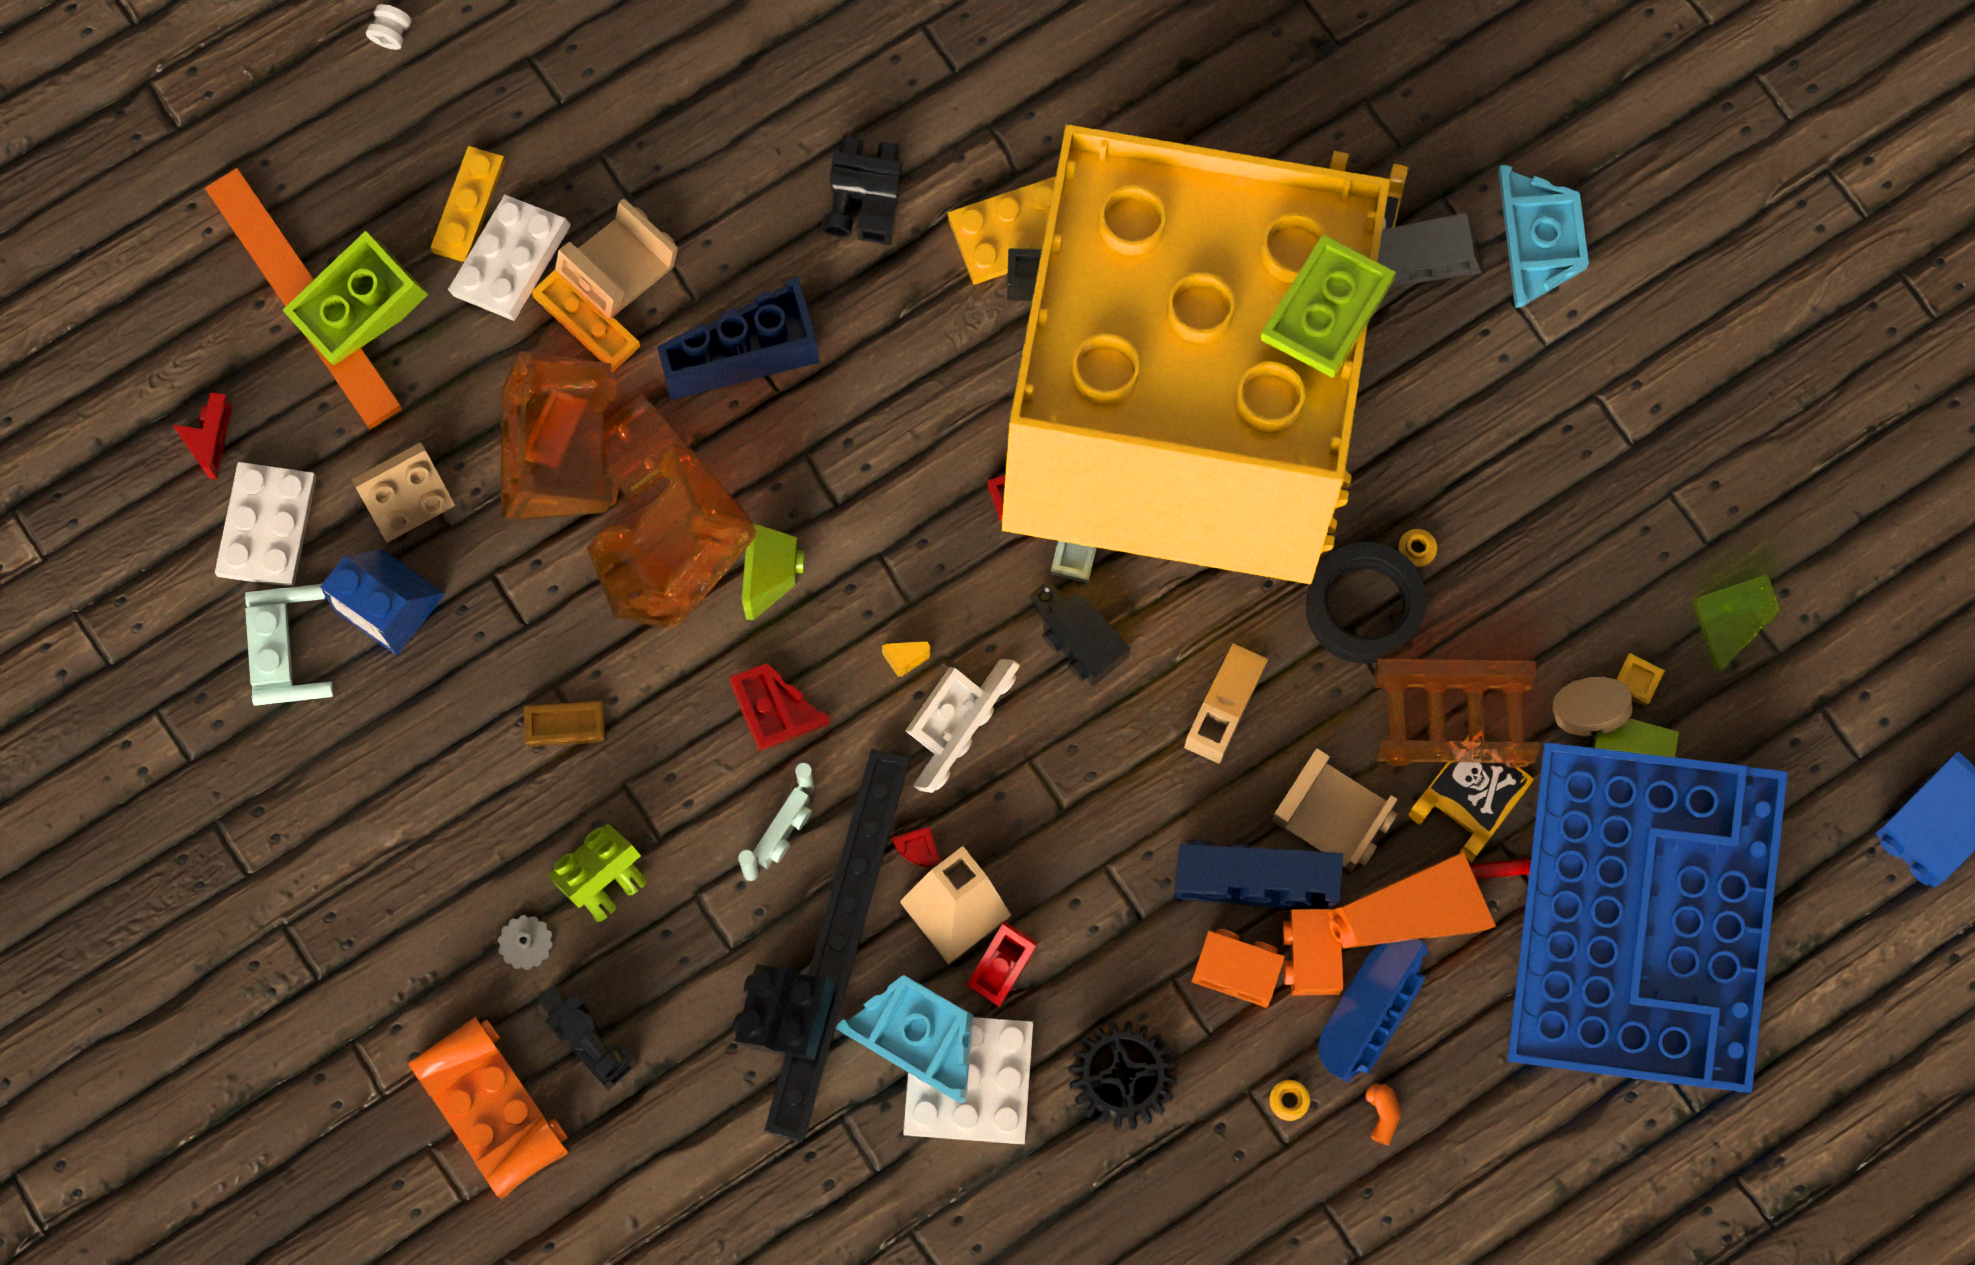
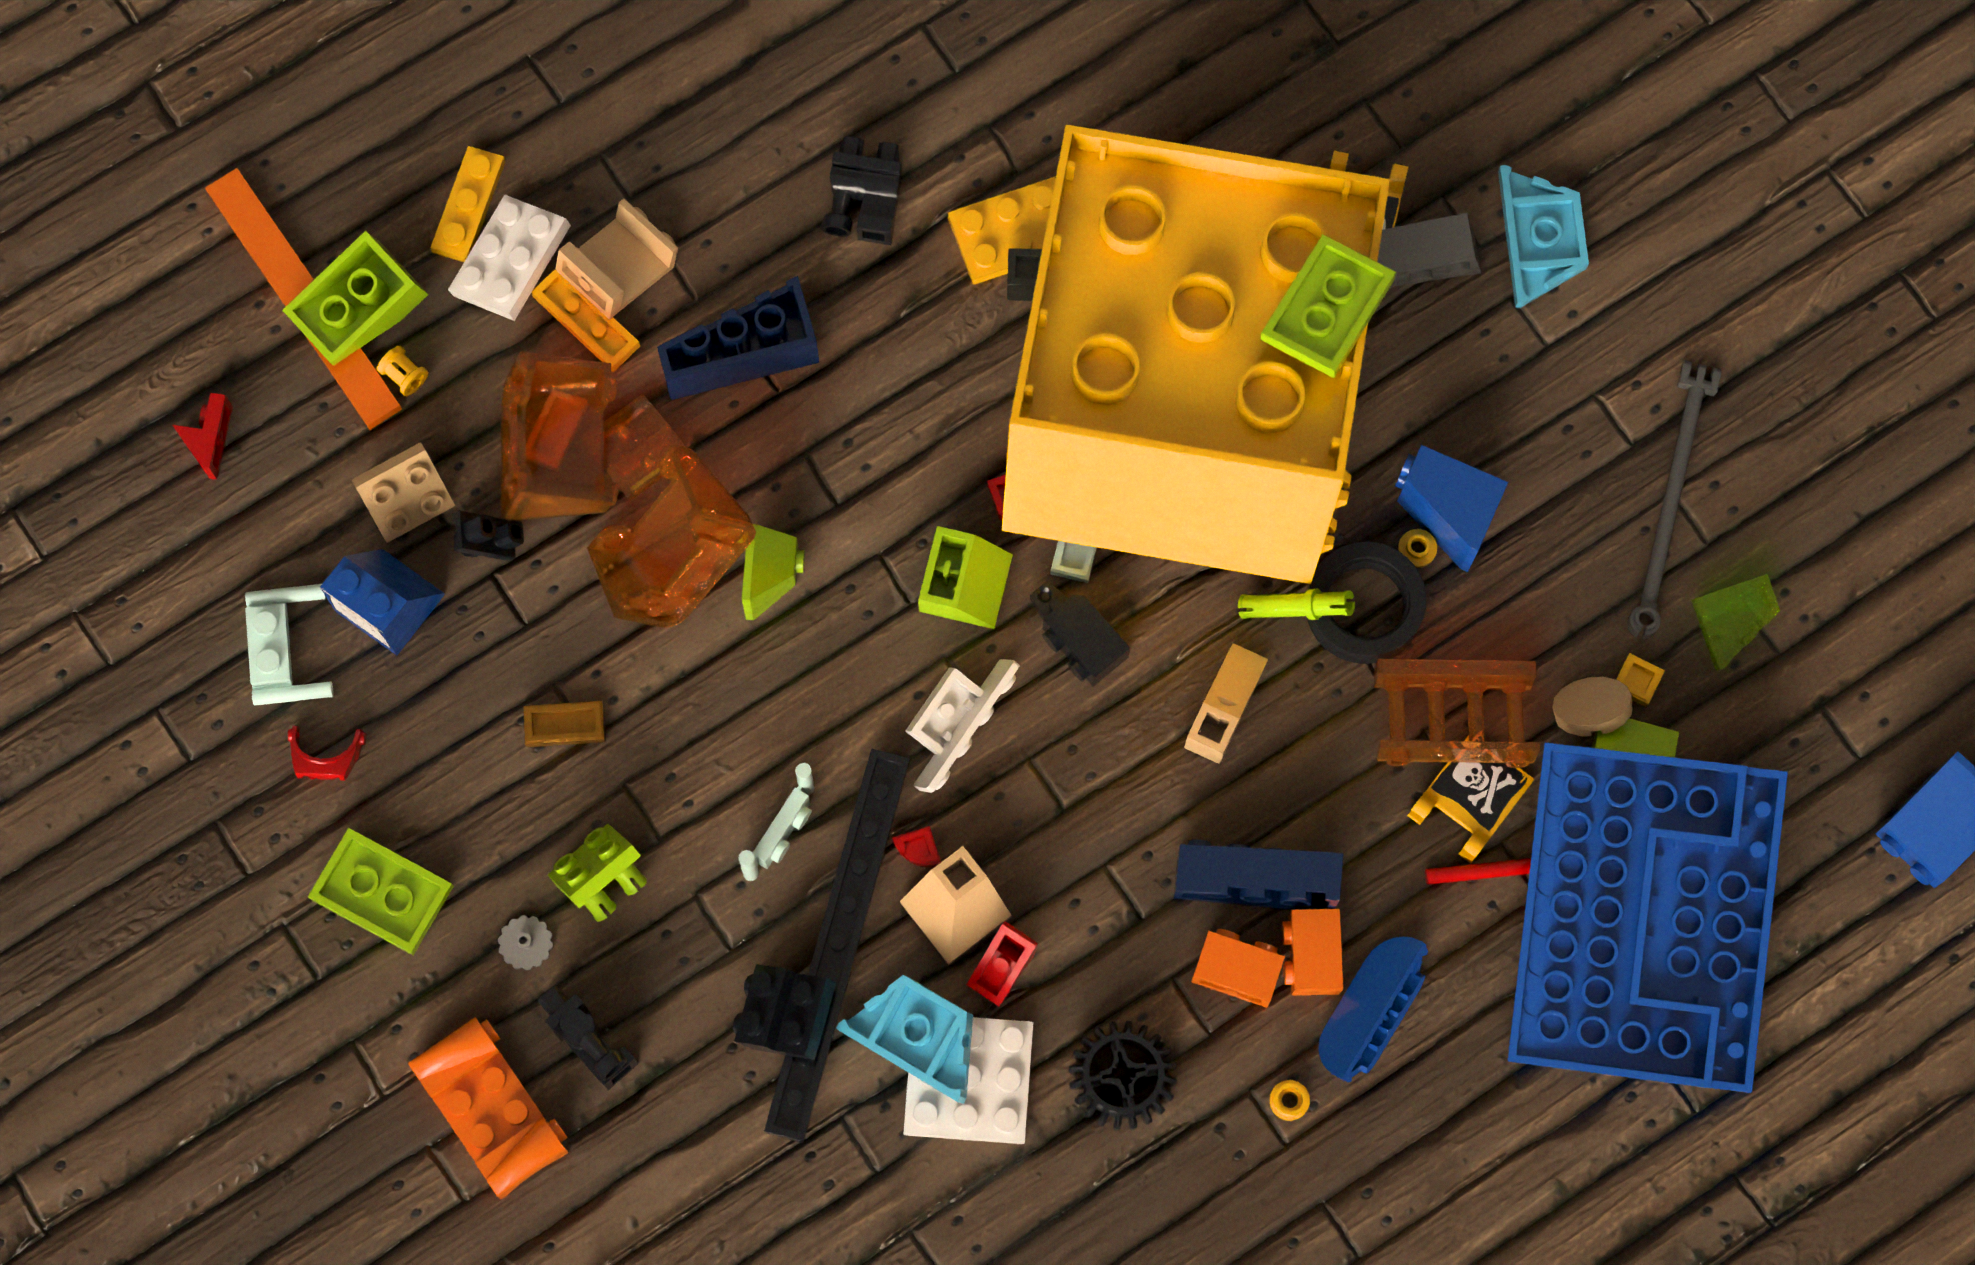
white plate [215,462,317,587] -> none
white wheel [366,4,412,50] -> none
red wing [729,663,830,751] -> none
yellow slope [882,642,931,677] -> none
tan panel [1272,748,1398,872] -> none
orange slope [1327,852,1496,949] -> none
orange arm [1366,1083,1402,1145] -> none
none -> red helmet [288,726,366,781]
none -> lime plate [308,828,454,956]
none -> yellow bush [377,345,429,397]
none -> black hips [452,510,524,561]
none -> lime slope [918,526,1013,629]
none -> lime pin [1238,588,1355,620]
none -> blue slope [1395,445,1508,572]
none -> dark grey hinge [1627,360,1722,639]

